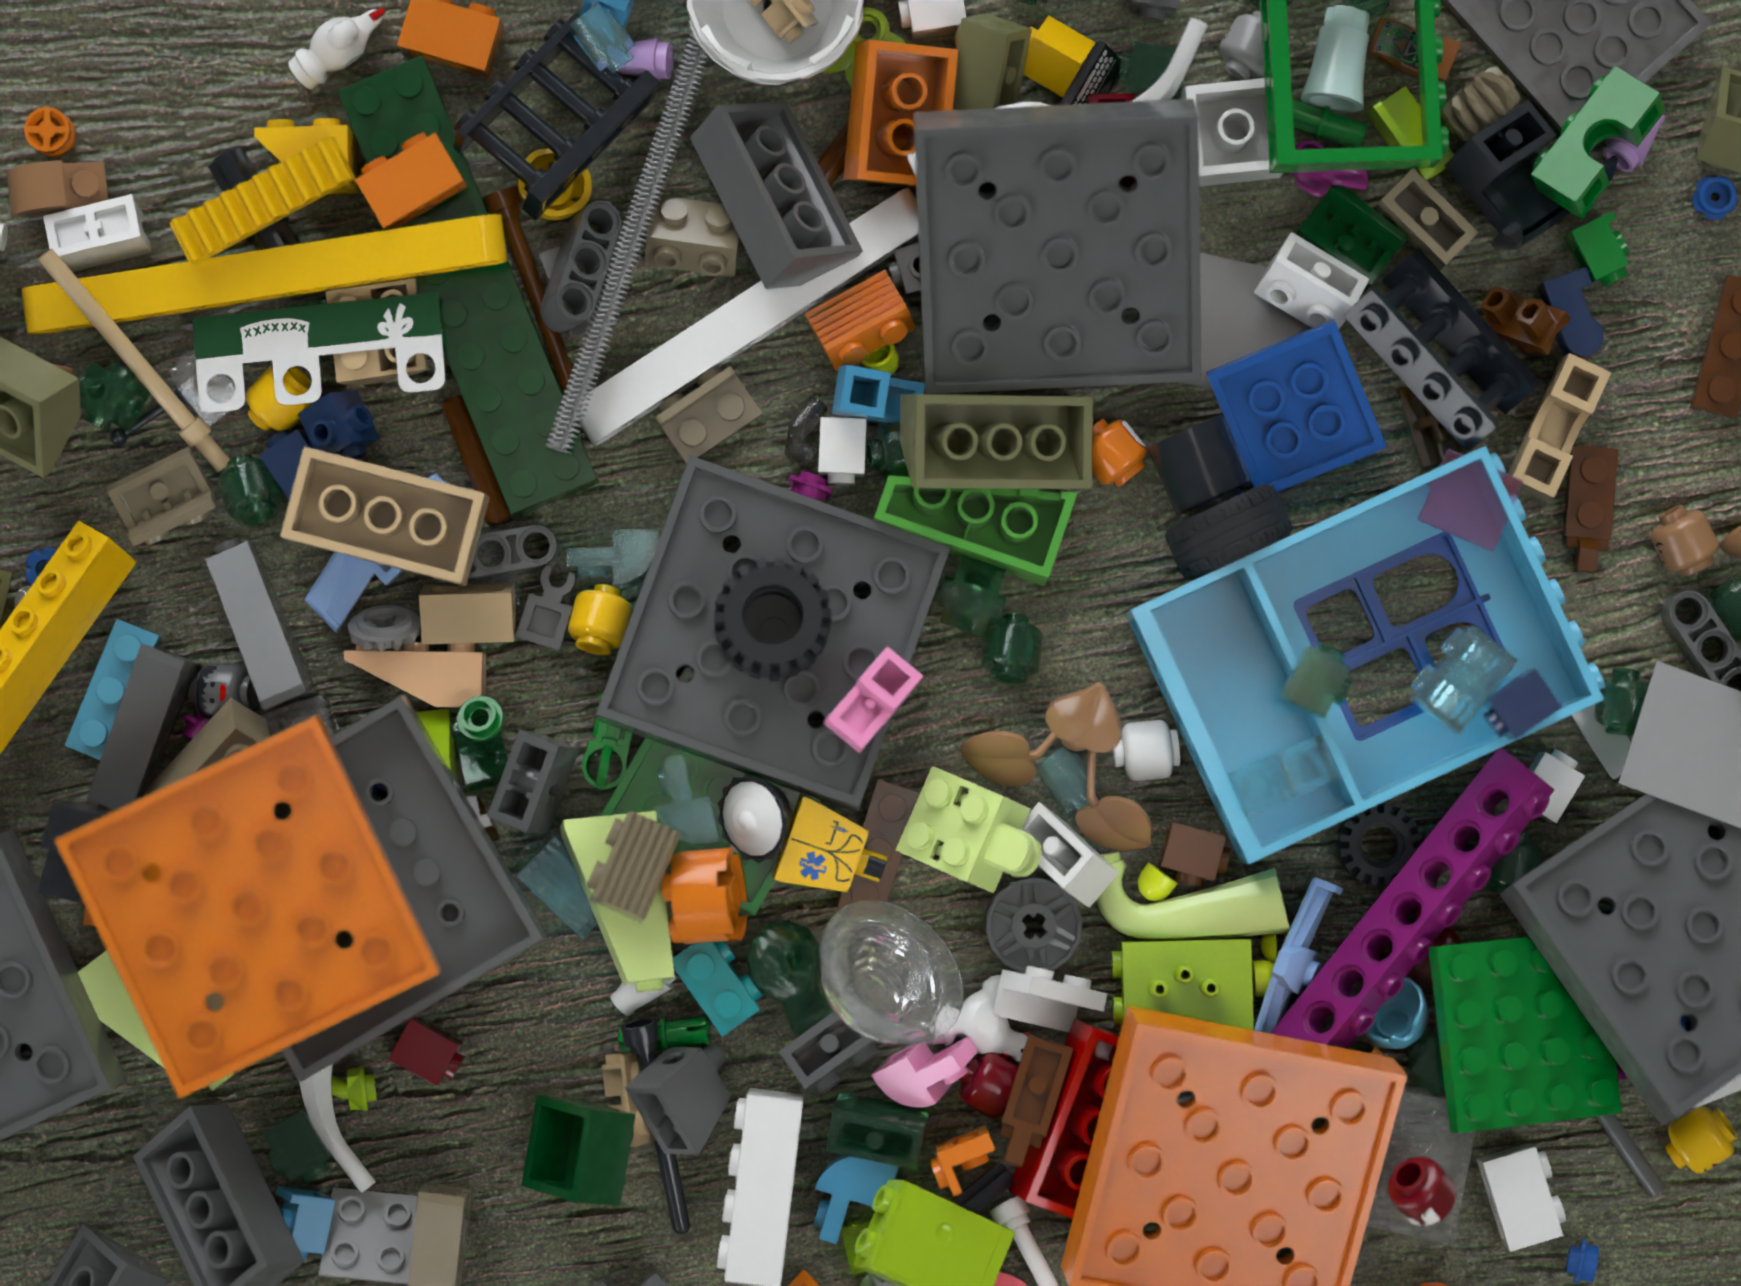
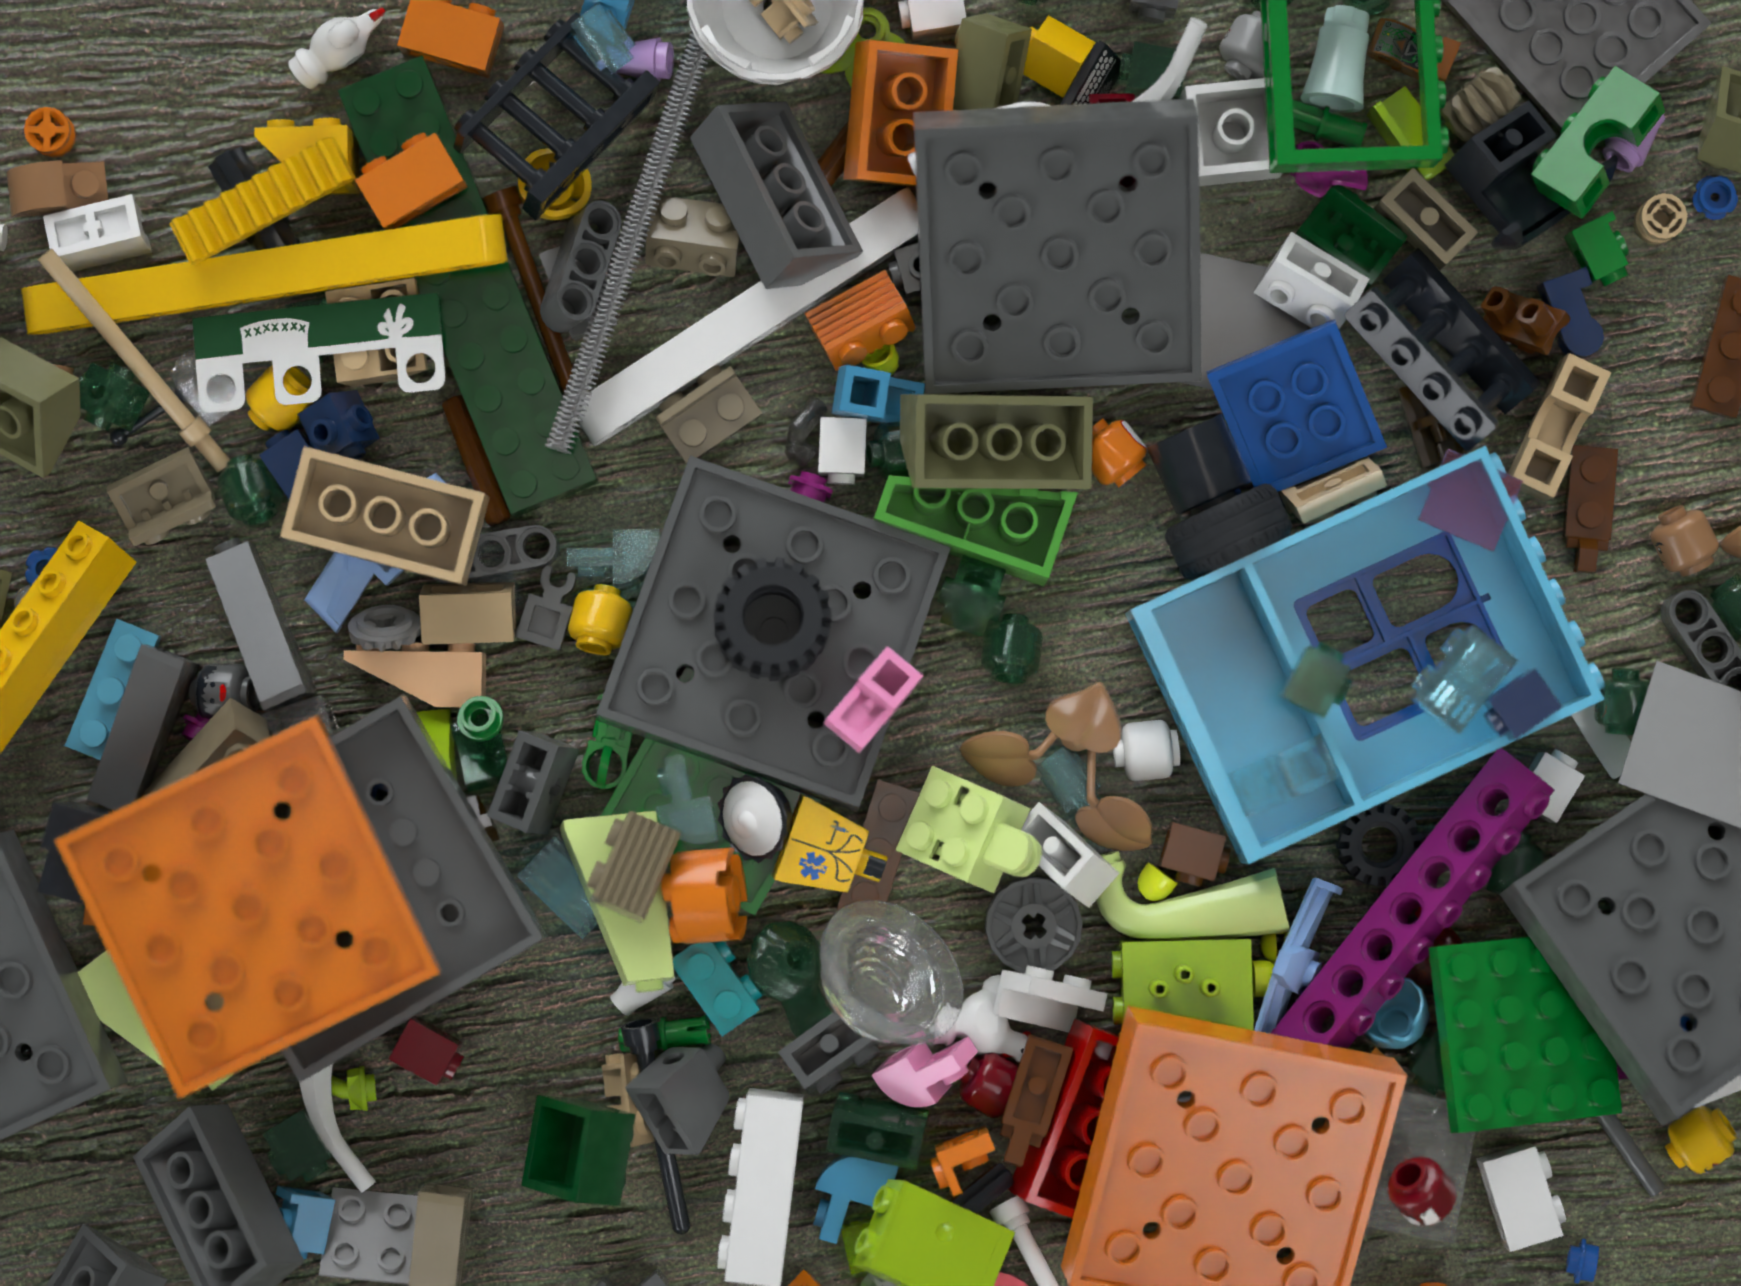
none -> tan plate [1279,456,1387,524]
none -> tan wheel [1633,193,1688,245]

